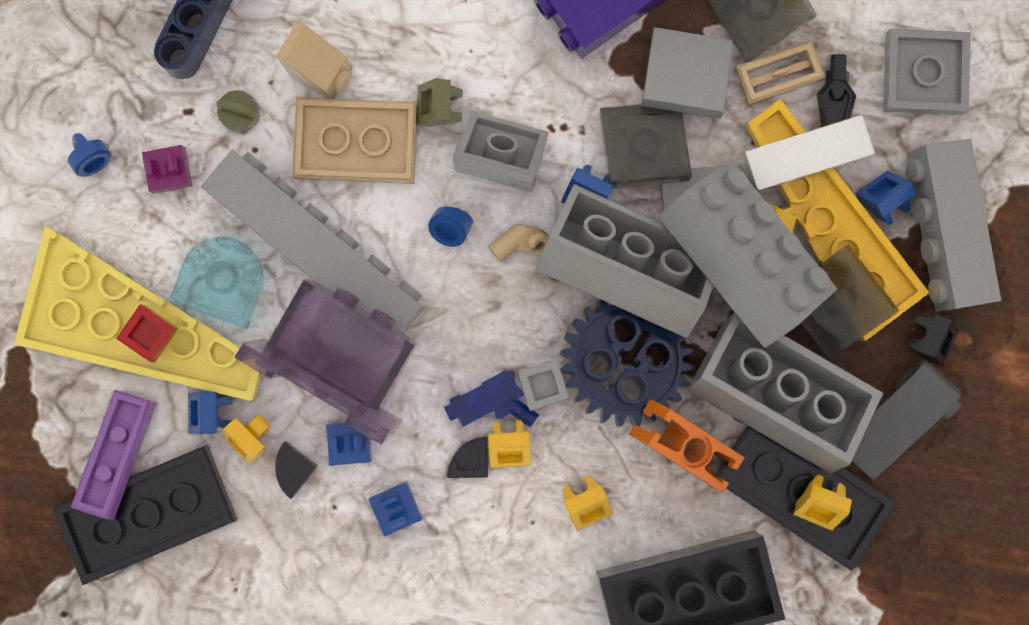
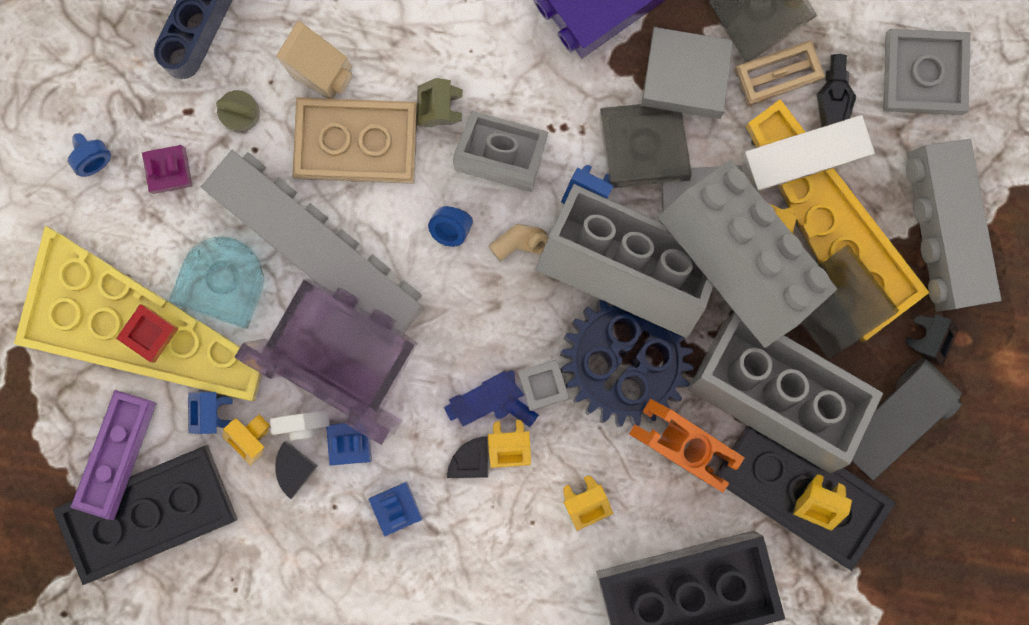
blue tile [855,170,916,225] -> none
none -> white plate [270,410,330,441]

